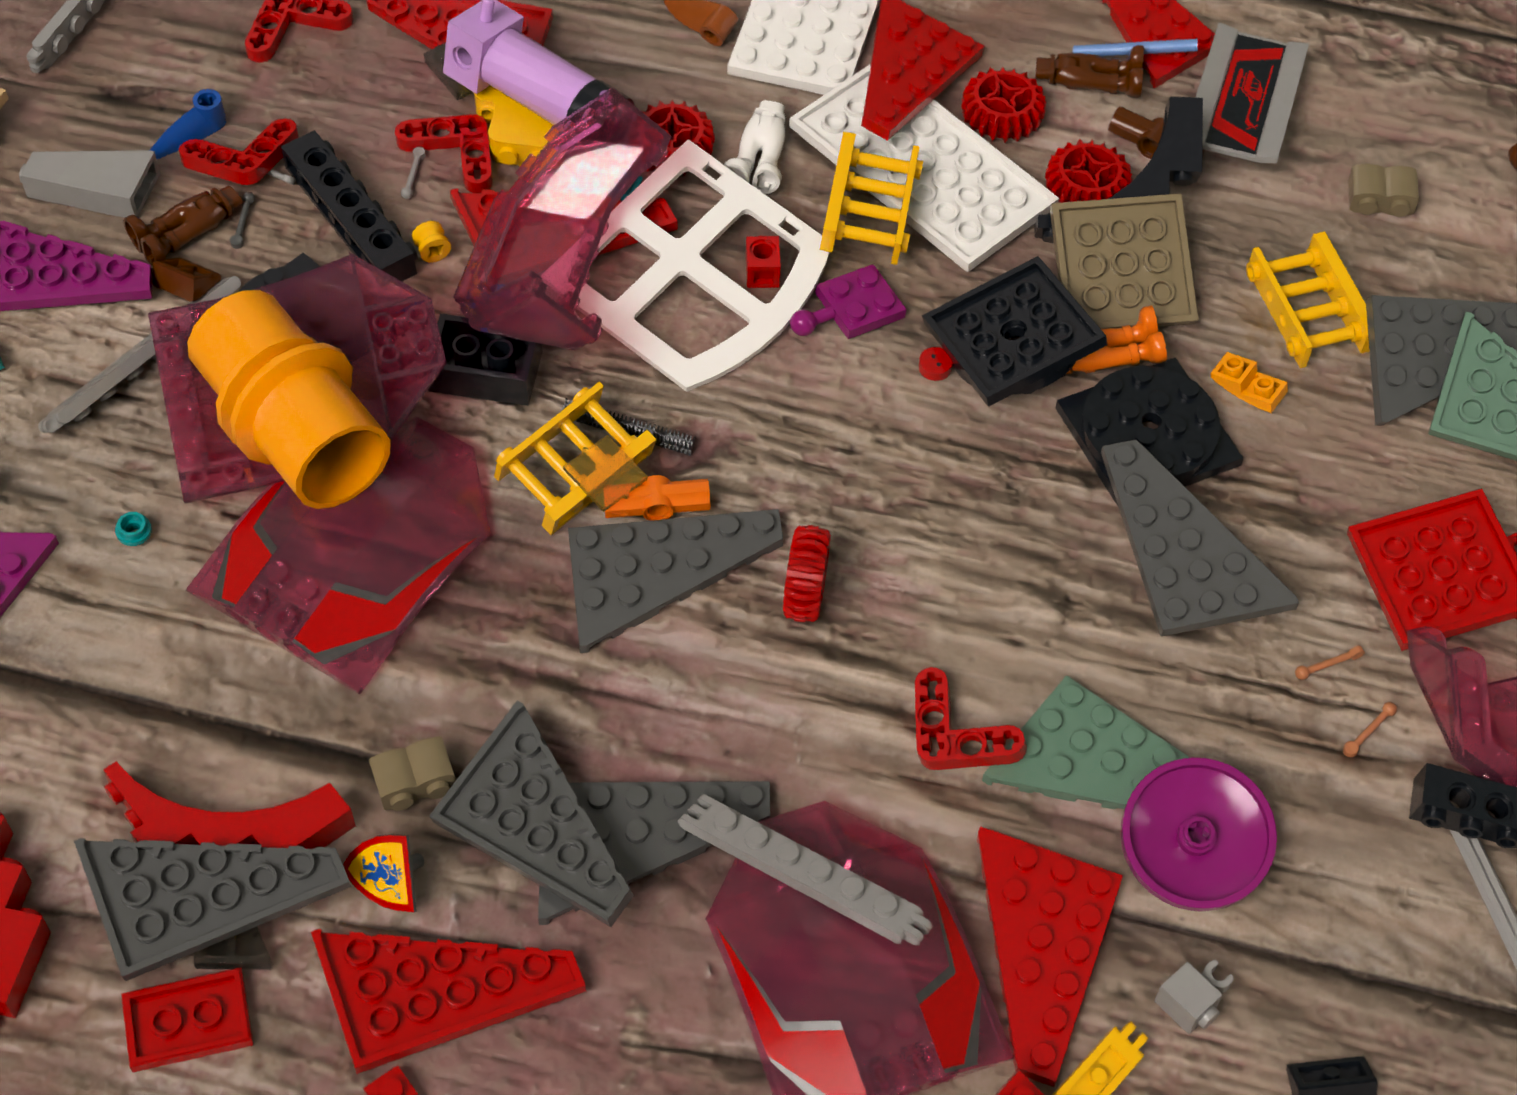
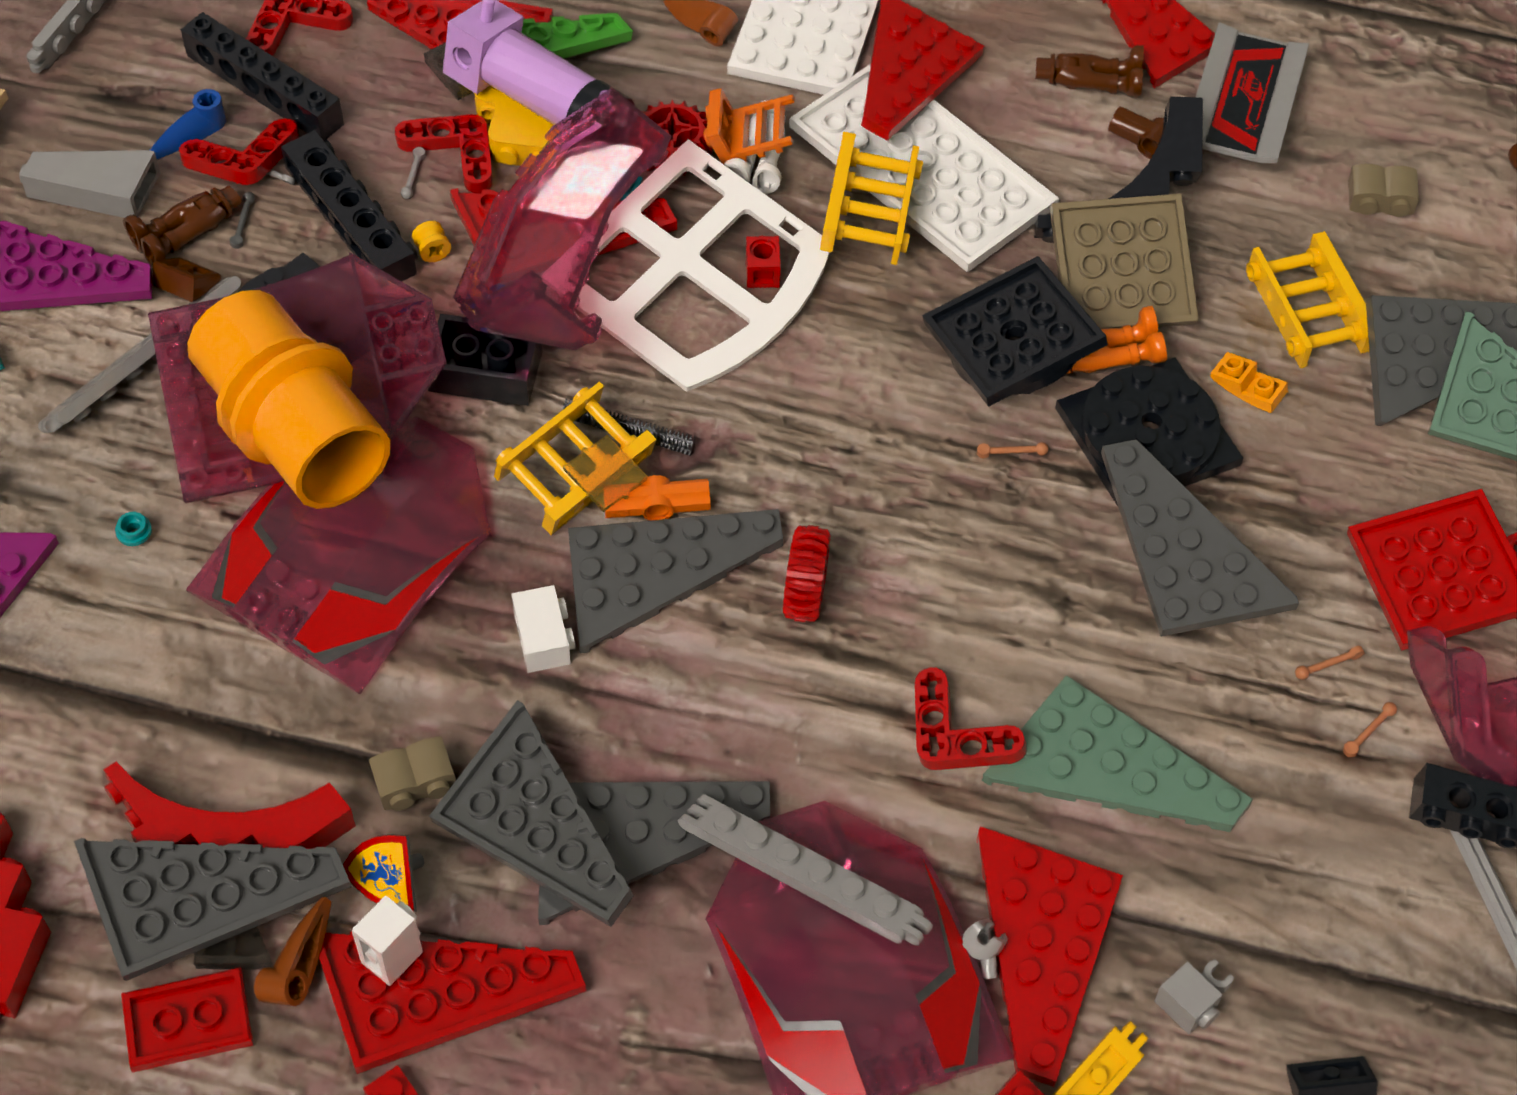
magenta plate [790,264,907,339] -> none
red tile [919,347,953,381] -> none
red gear [961,66,1046,143] -> none
red gear [1045,139,1132,203] -> none
medium blue bar [1073,39,1198,57] -> none
magenta dish [1120,758,1277,911] -> none
none -> black brick [180,12,344,141]
none -> dark orange piece [254,897,332,1006]
none -> white brick [352,895,423,986]
none -> white brick [511,585,576,673]
none -> bright green wing [522,13,633,58]
none -> orange plate [704,88,795,165]
none -> light grey piece [963,918,1008,979]
none -> nougat hinge [977,442,1049,458]

